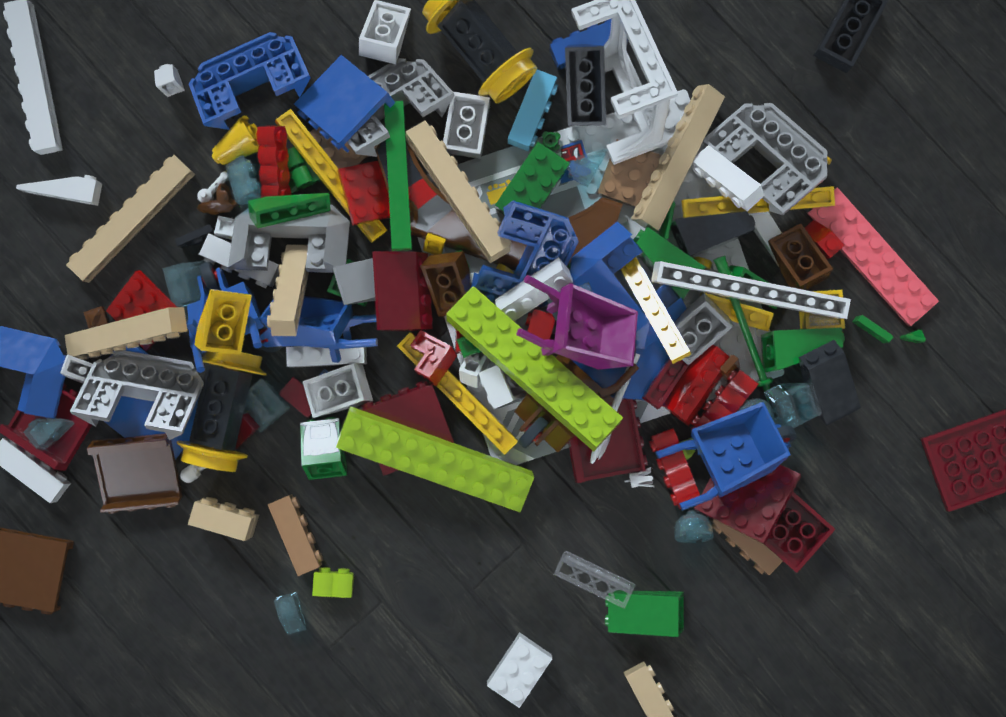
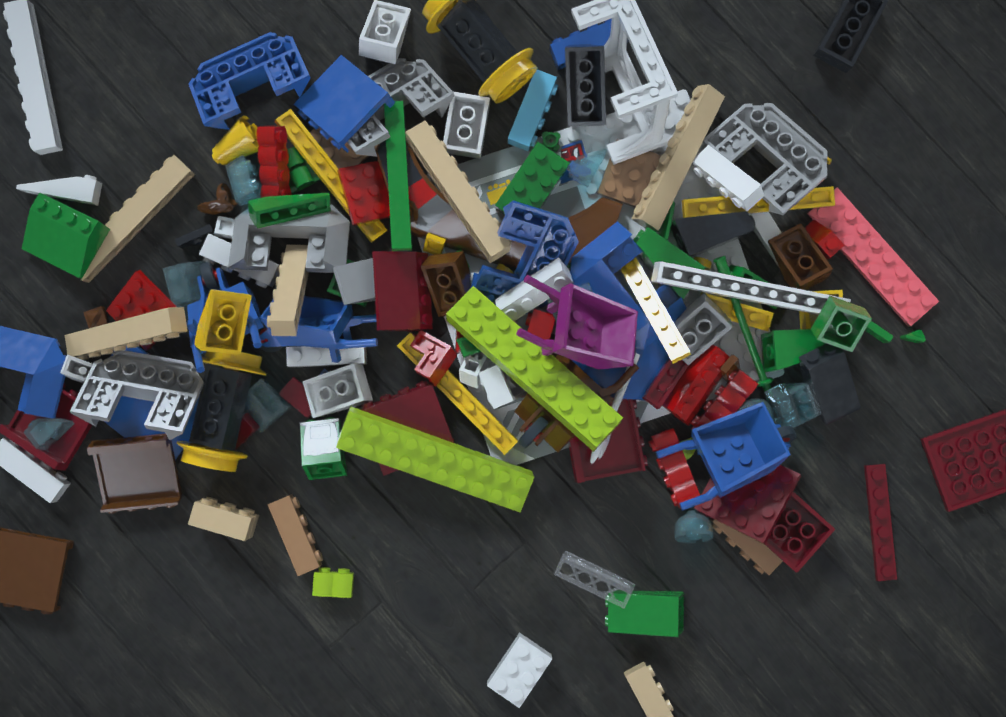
white slope [154,64,185,97] -> none
white cylinder [180,465,206,483] -> none
white piece [198,171,230,203] -> none
clear light blue slope [274,592,307,635] -> none
white piece [625,467,654,488] -> none
none -> green slope [22,192,110,279]
none -> green brick [811,295,872,352]
none -> dark red plate [864,464,897,581]

